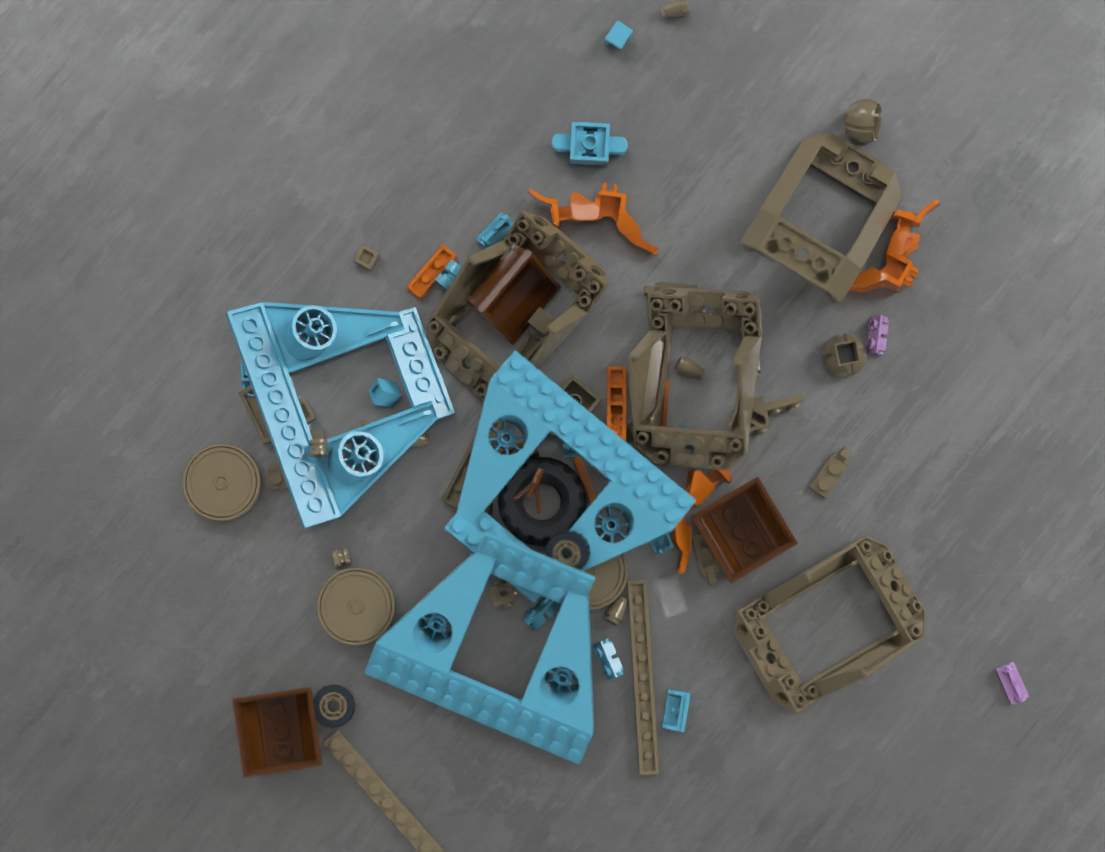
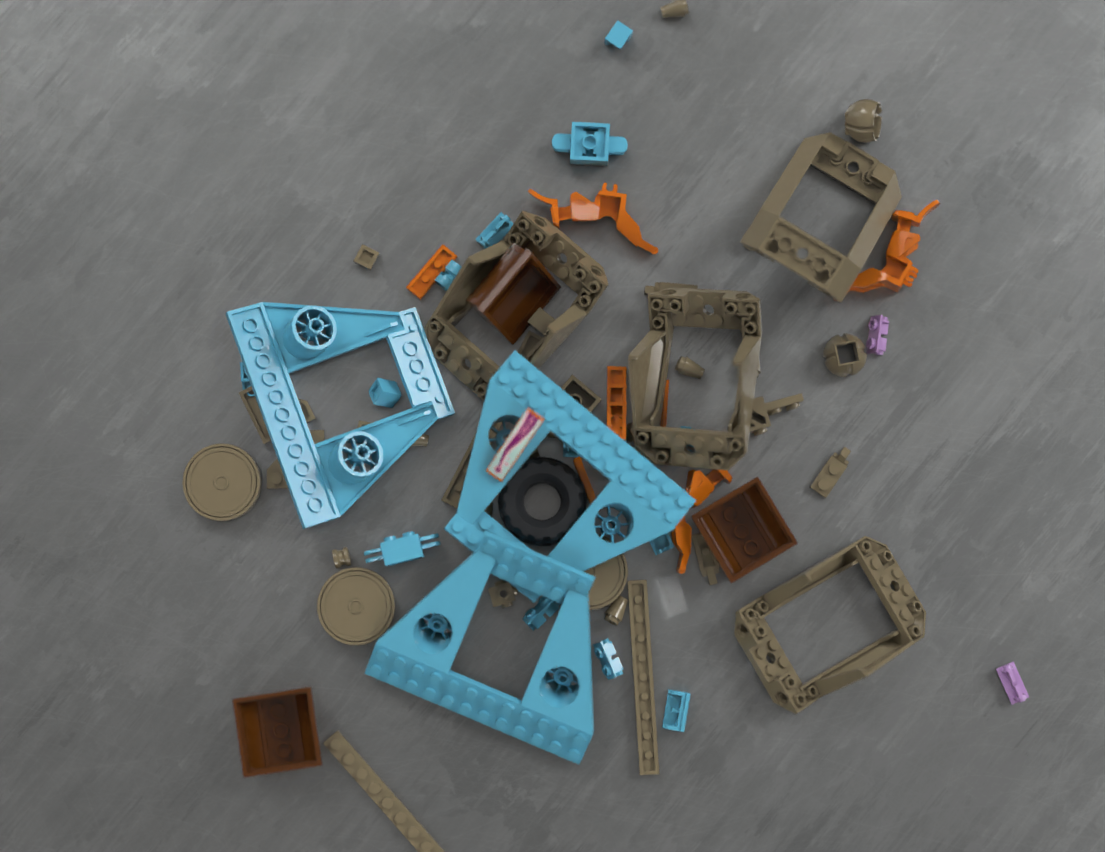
dark tan wheel [309,439,329,458] -> none
black wheel [313,685,355,728] -> none
reddish brown plant [513,468,544,514] -> none
black wheel [545,530,590,571] -> none
none -> medium azure brick [363,531,441,567]
none -> slope [486,408,545,482]

